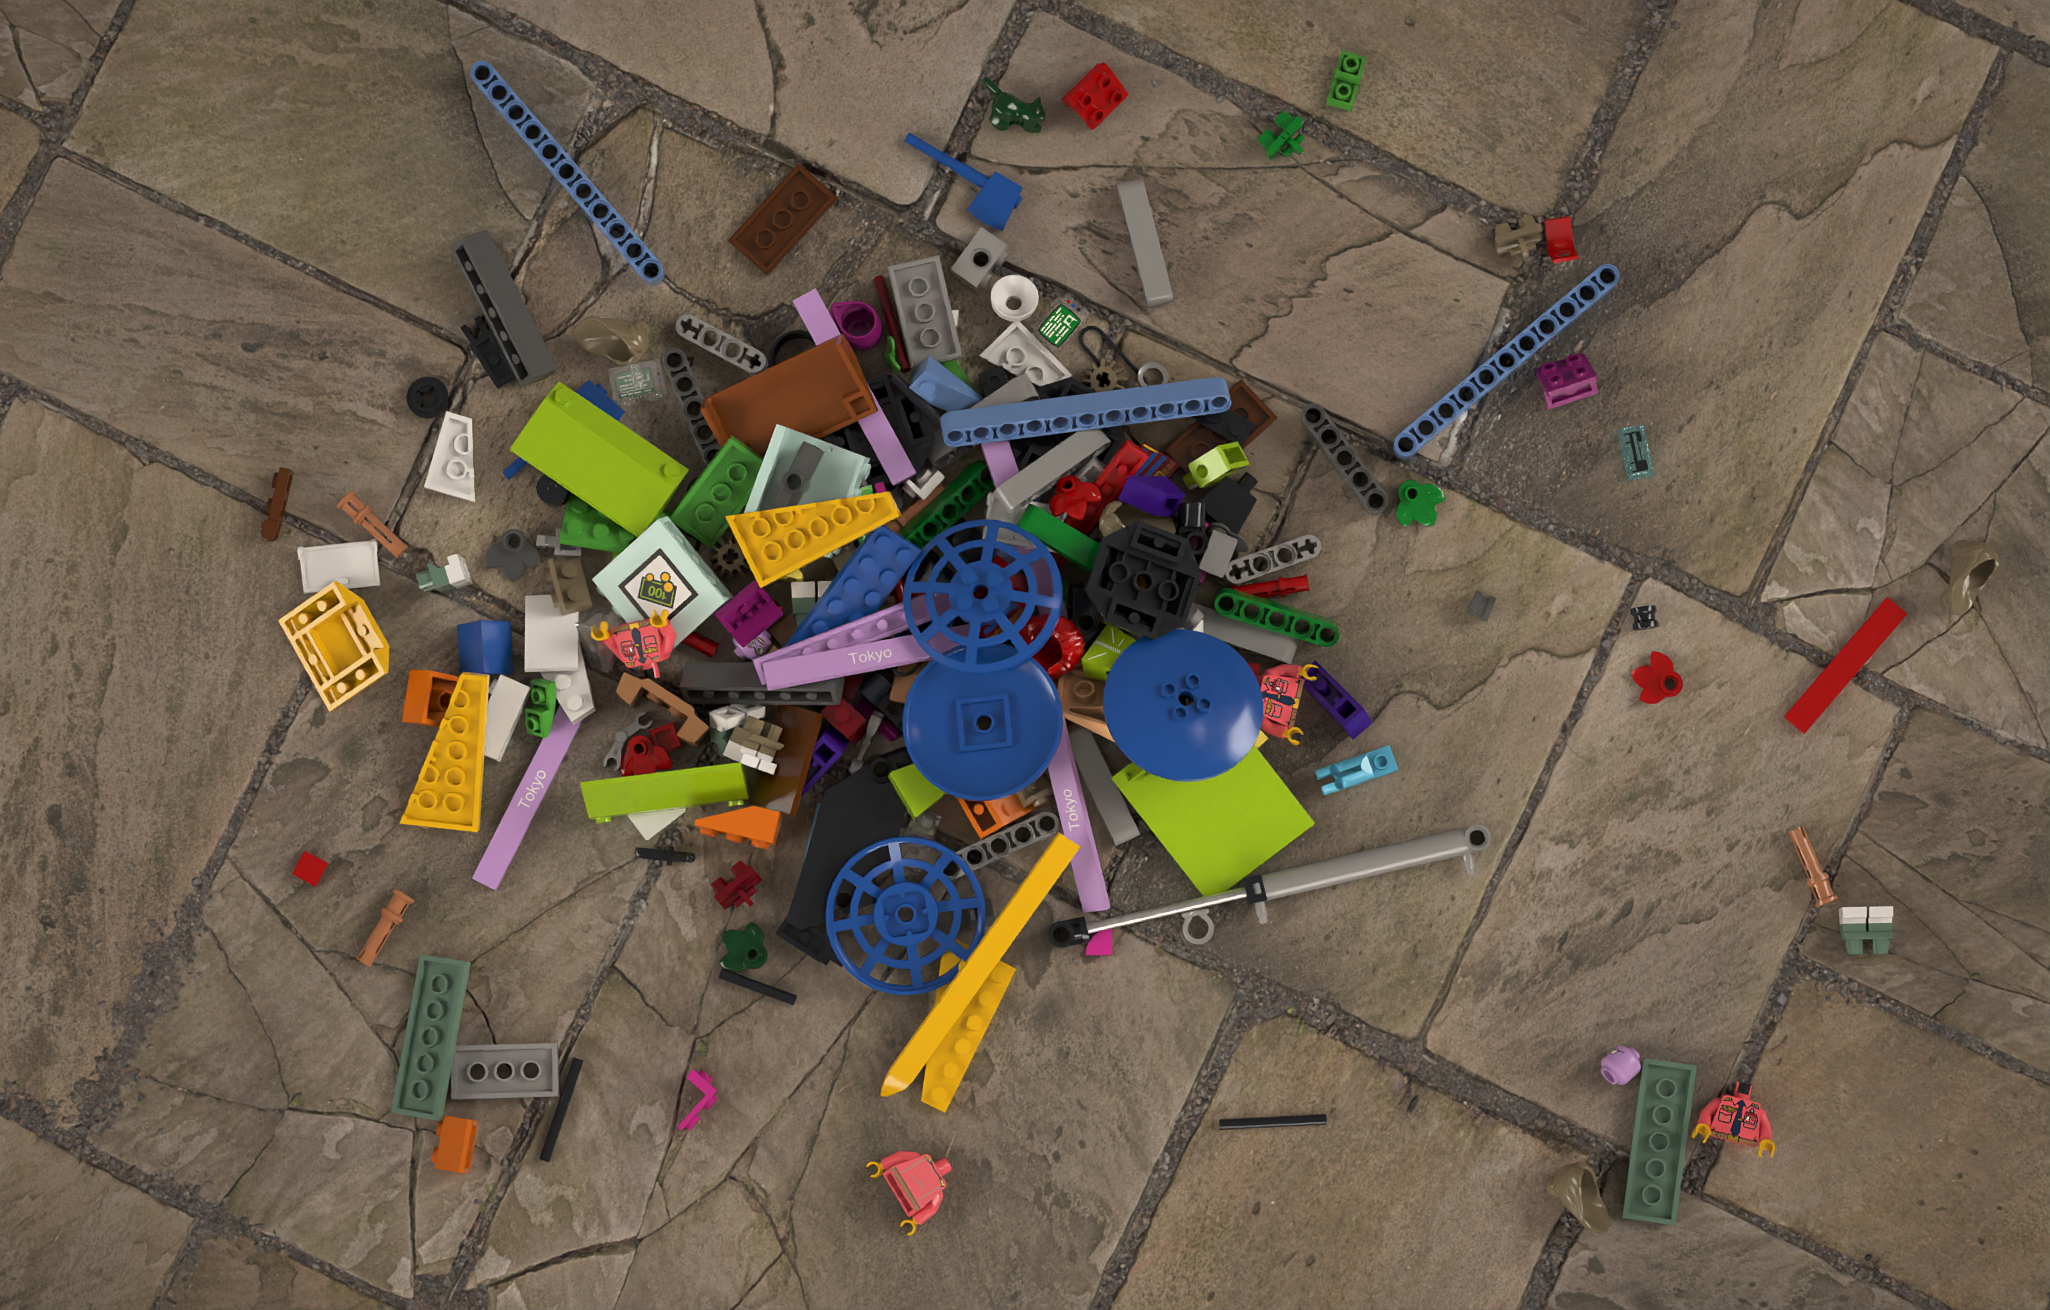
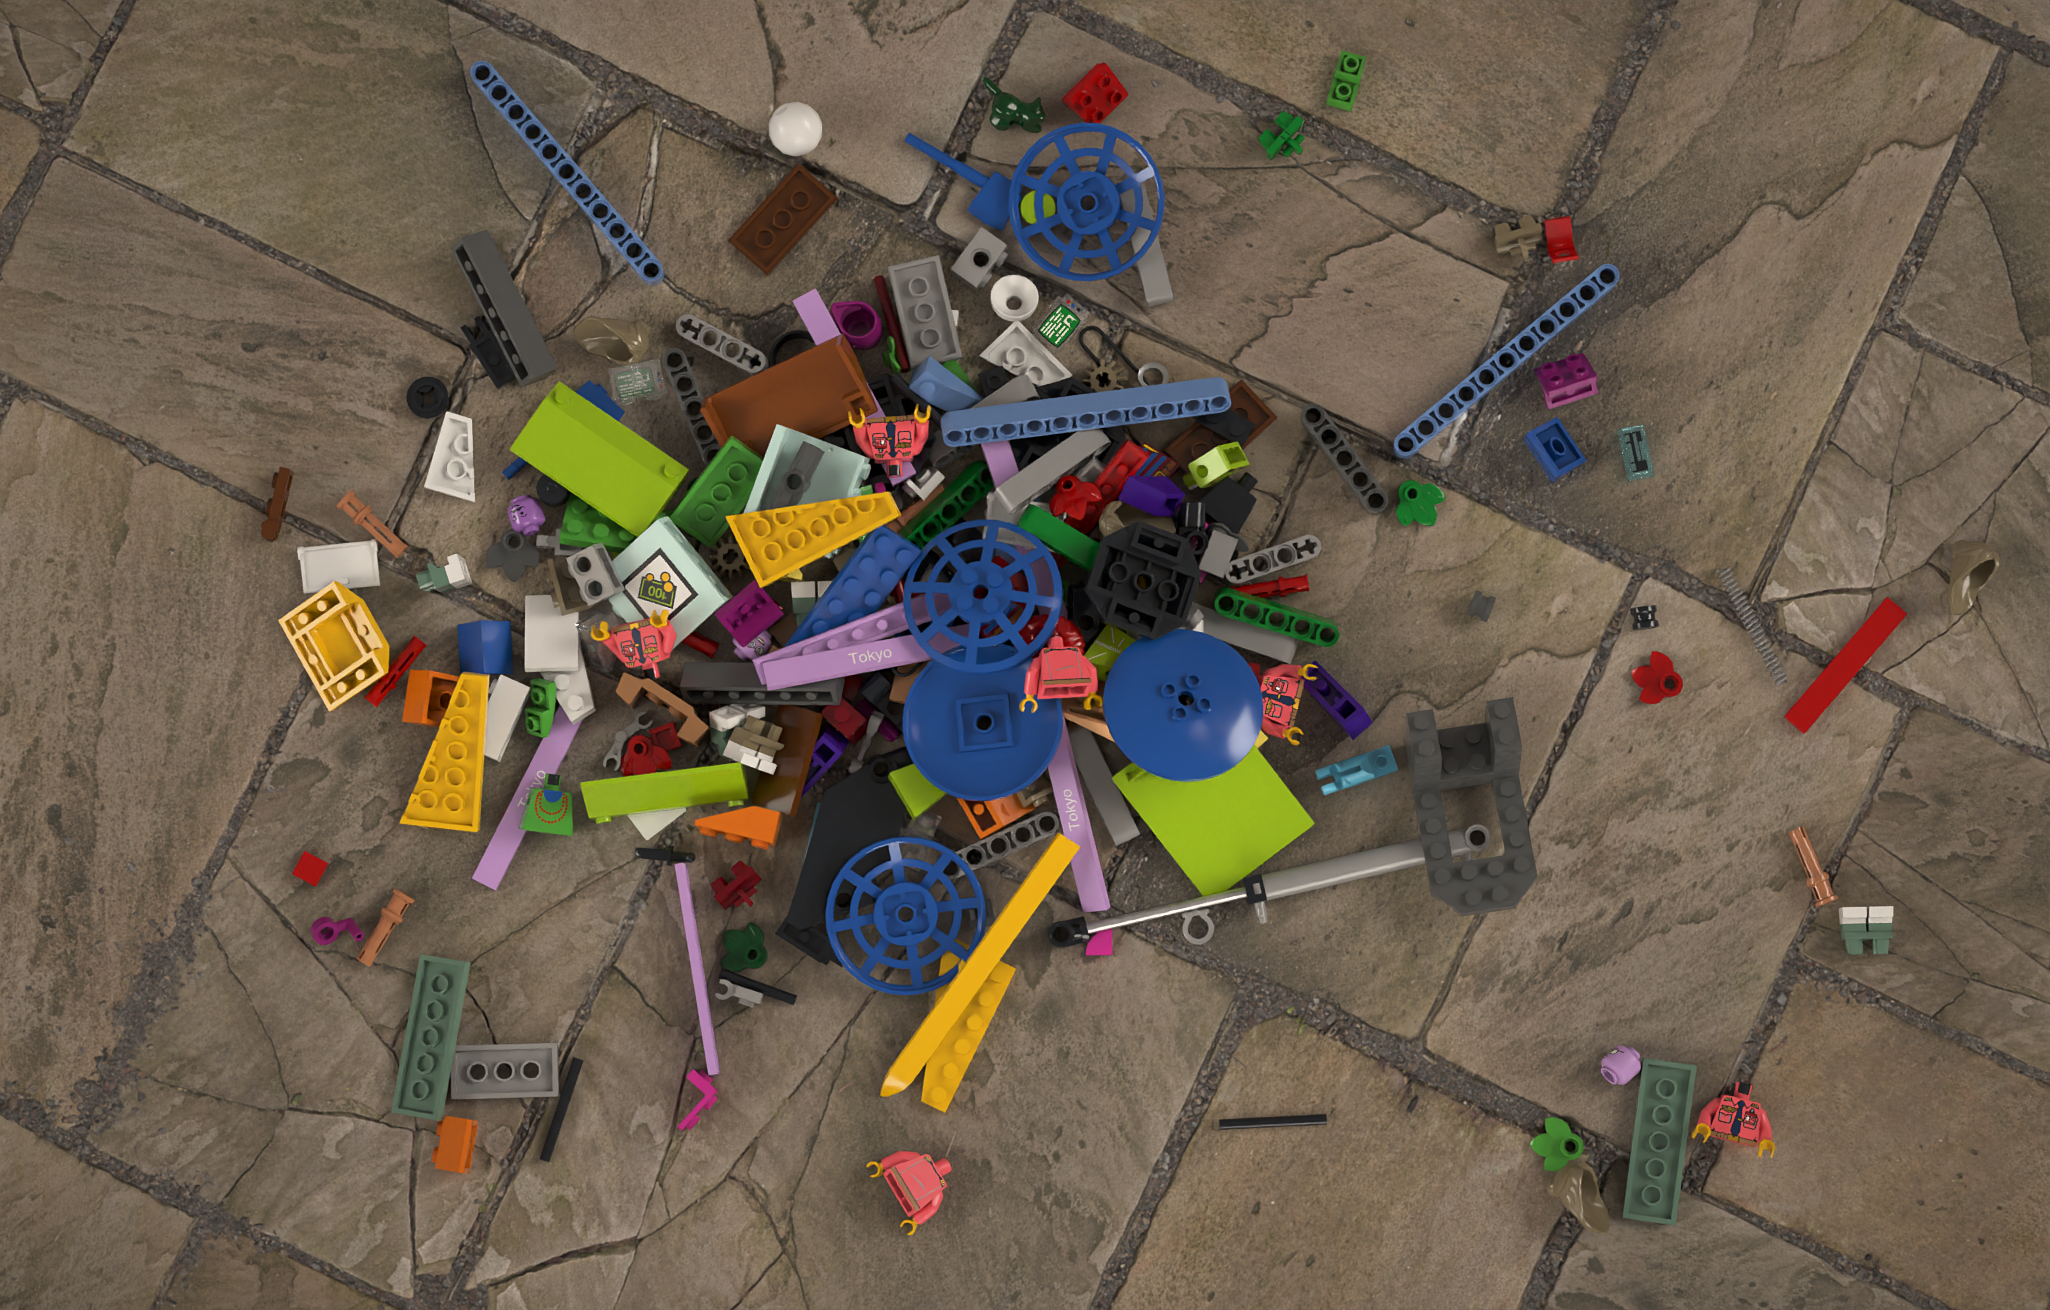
none -> magenta plate [310,917,364,945]
none -> red pin [364,636,427,707]
none -> medium lavender head [507,495,545,536]
none -> bright green torso [519,773,573,836]
none -> light grey brick [566,542,625,606]
none -> lavender tile [675,863,720,1076]
none -> light grey plate [715,979,764,1008]
none -> white piece [769,102,822,156]
none -> torso [848,404,931,478]
none -> blue dish [1008,123,1165,282]
none -> coral torso [1019,636,1103,713]
none -> lime piece [1020,191,1055,225]
none -> dark grey bracket [1404,697,1537,917]
none -> blue slope [1523,417,1587,483]
none -> bright green plate [1530,1117,1584,1171]
none -> light grey piece [1716,567,1788,686]

